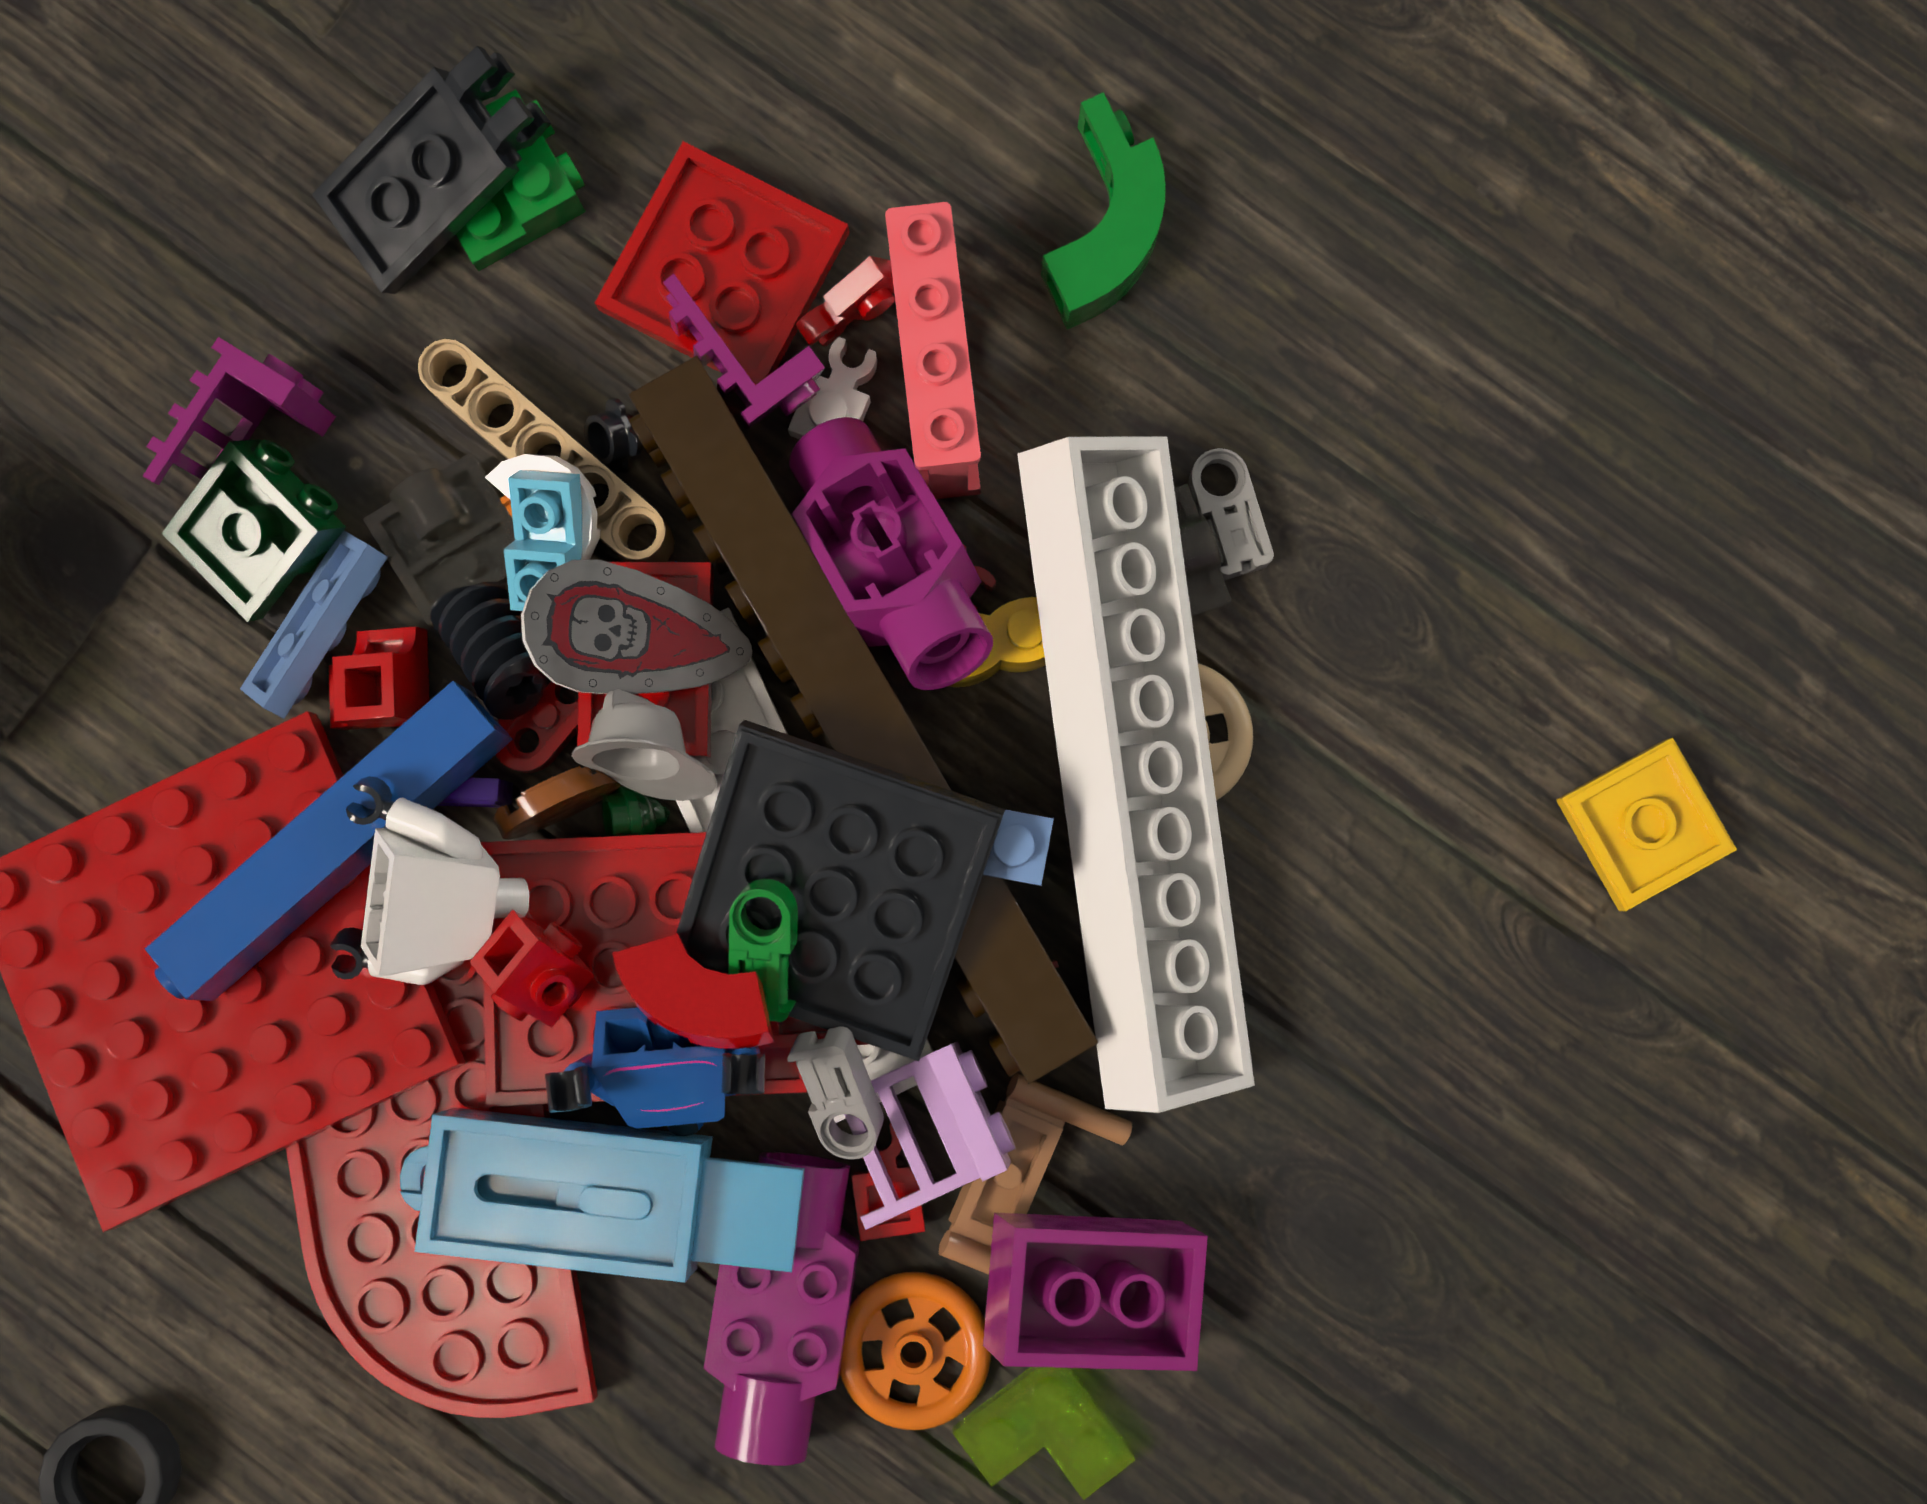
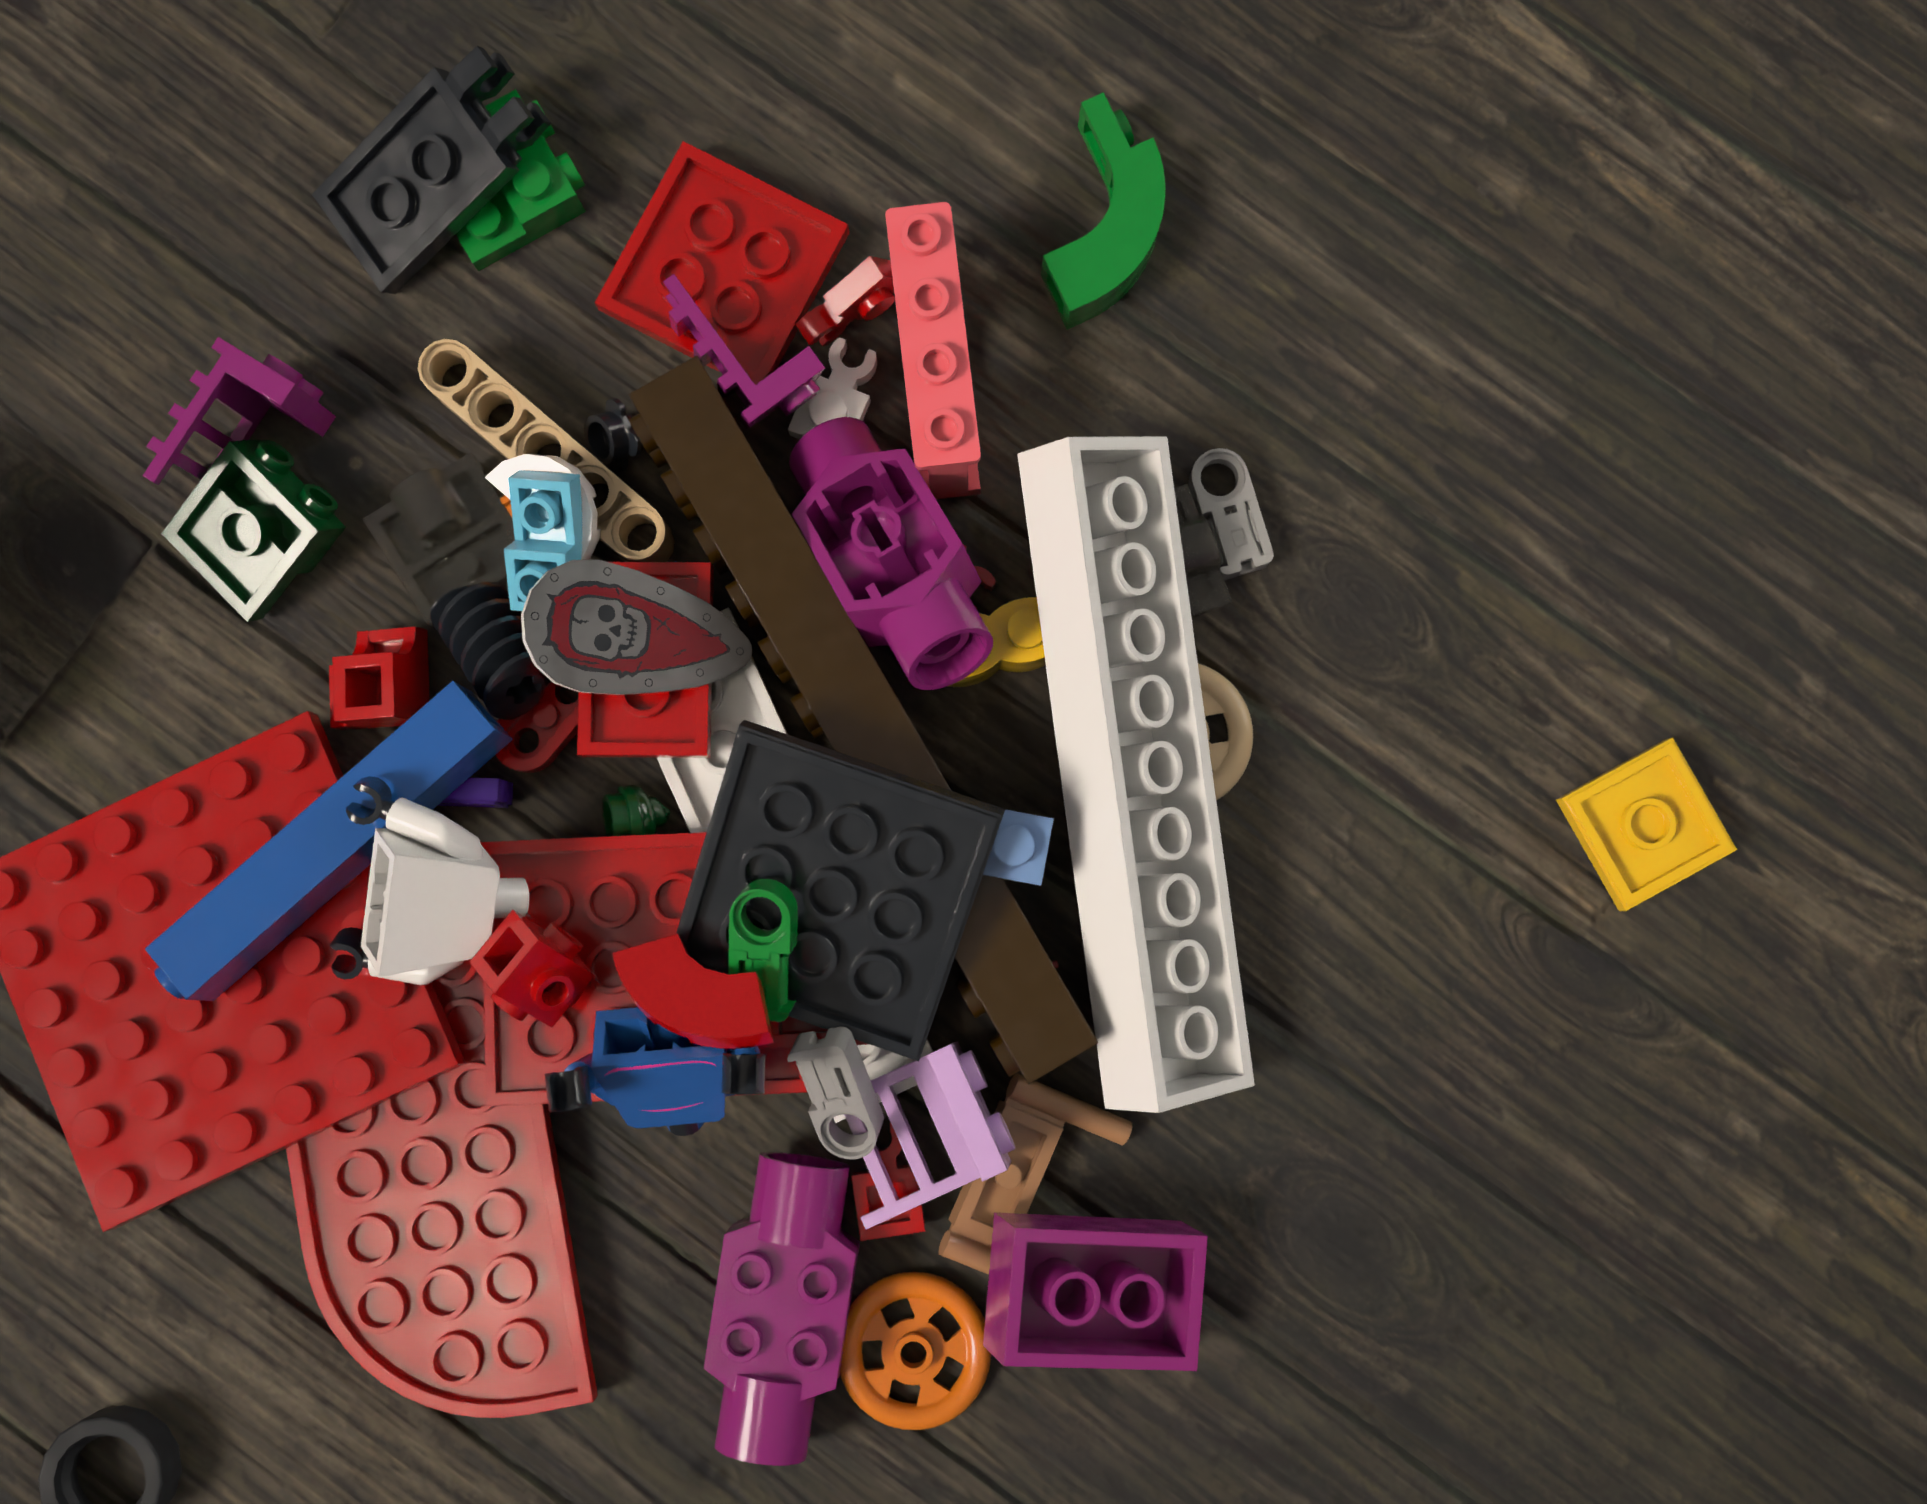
medium blue plate [240,531,387,719] -> none
dark azure piece [400,1107,805,1283] -> none
dark orange tile [493,766,621,840] -> none
light grey piece [572,689,717,801] -> none
clear neon green plate [952,1367,1136,1500] -> none

